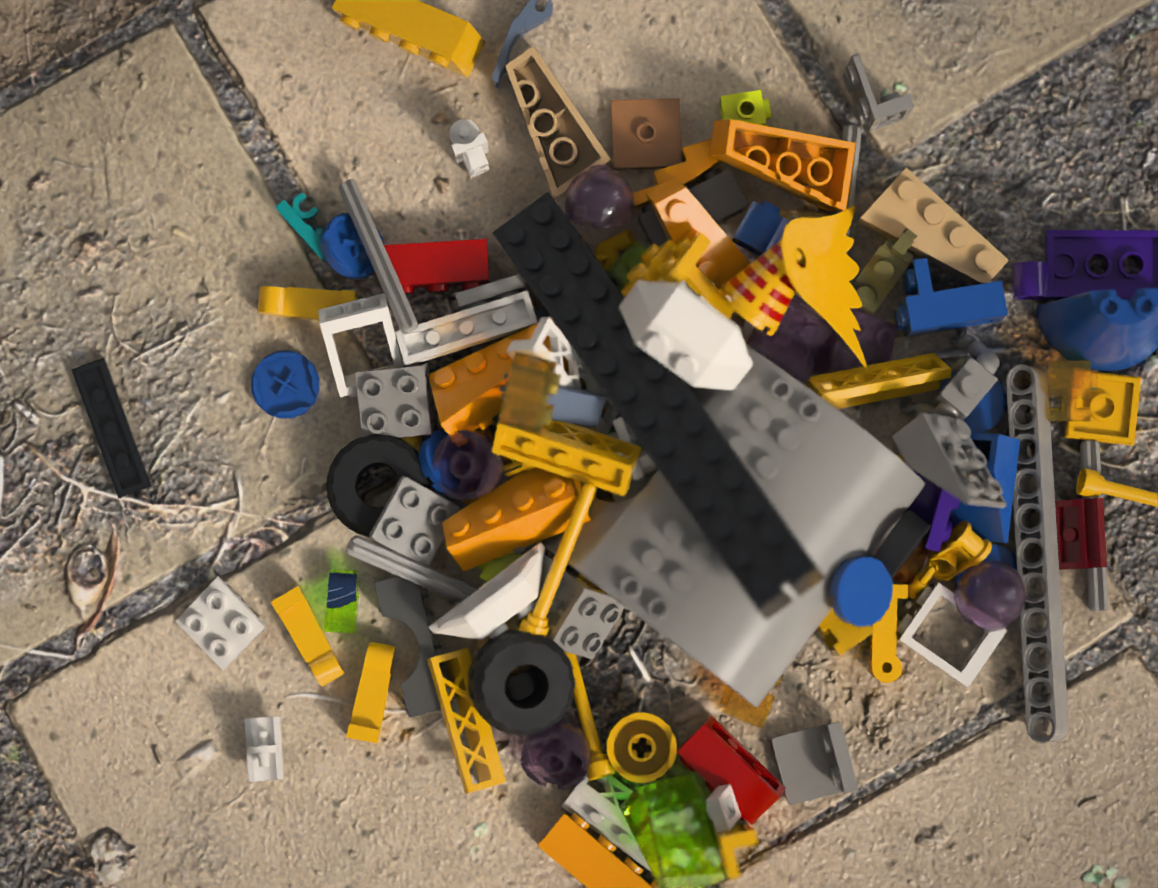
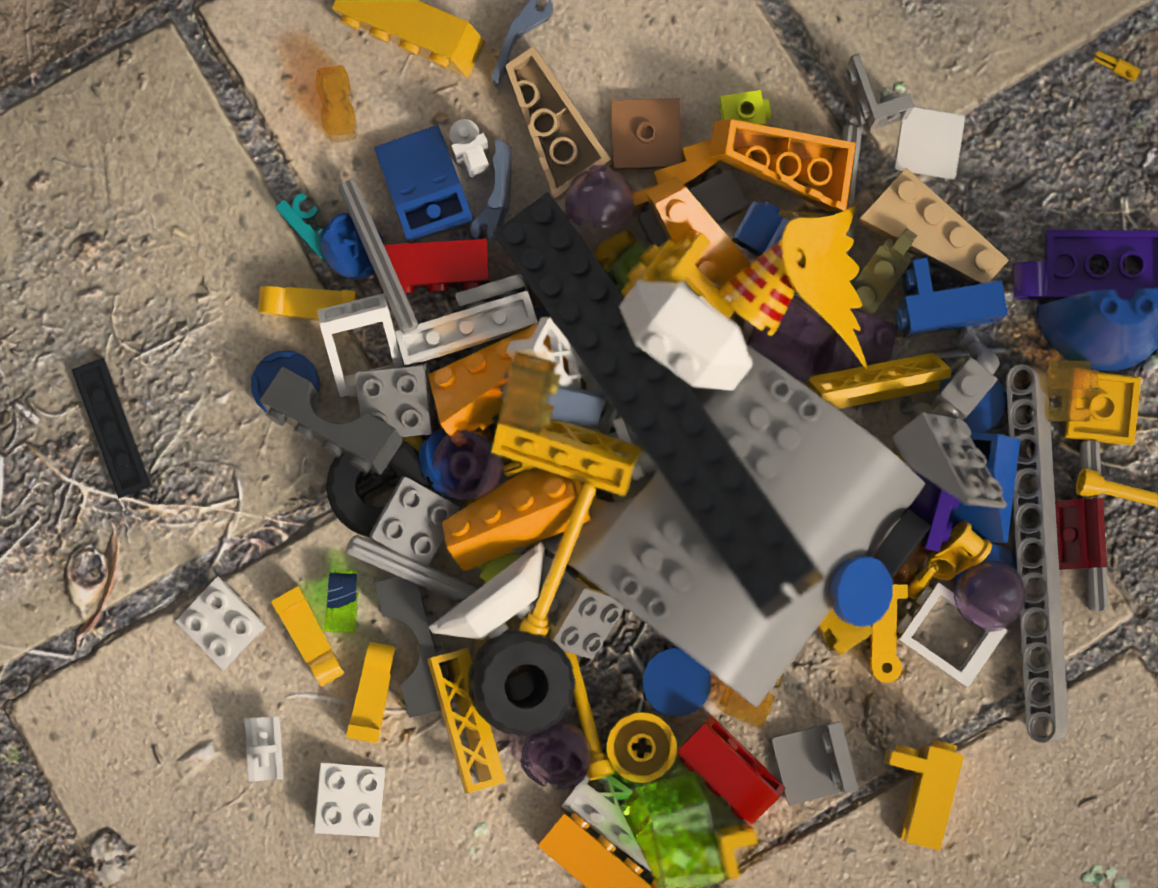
white plate [706,784,742,832] -> none
none -> dark grey arch [259,366,403,475]
none -> white hinge [313,762,385,837]
none -> clear yellow brick [316,65,358,143]
none -> blue slope [374,125,473,243]
none -> sand blue arm [471,138,512,242]
none -> blue tile [642,648,711,717]
none -> yellow brick [882,740,964,851]
none -> white sticker [895,107,965,179]
none -> yellow pin [1093,50,1141,82]

